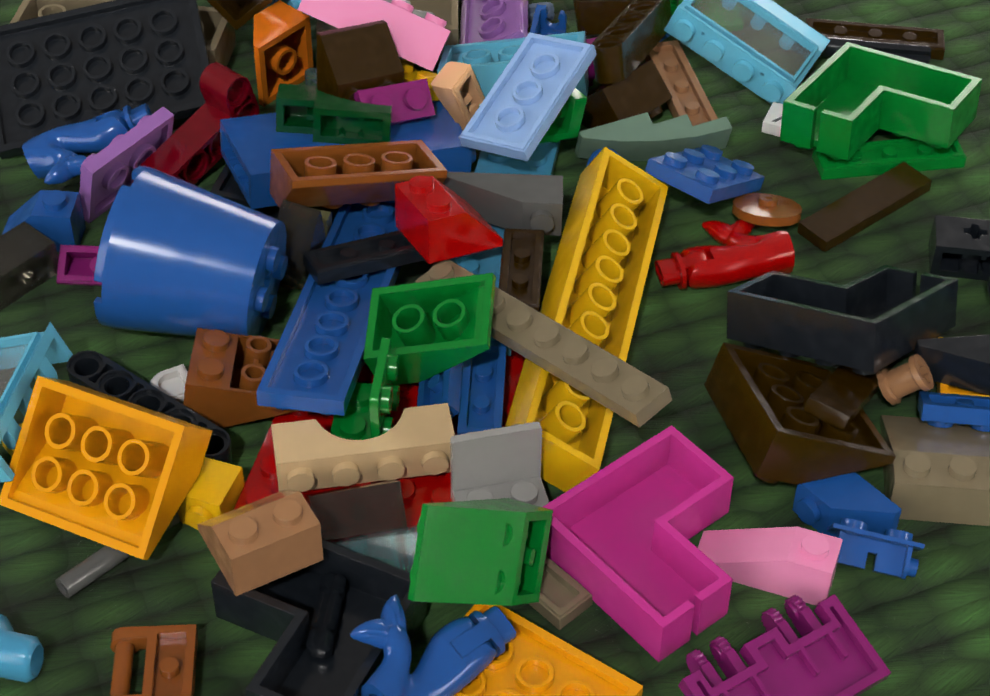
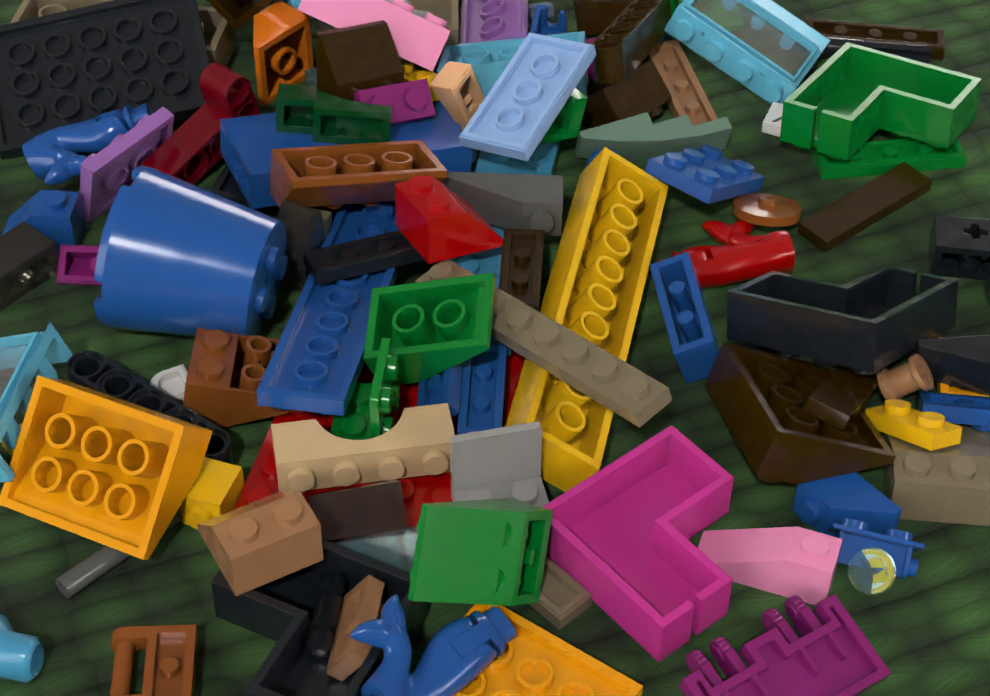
none -> medium nougat plate [326,575,385,681]
none -> blue brick [650,251,720,384]
none -> clear light blue tile [847,547,896,595]
none -> yellow plate [865,399,962,451]

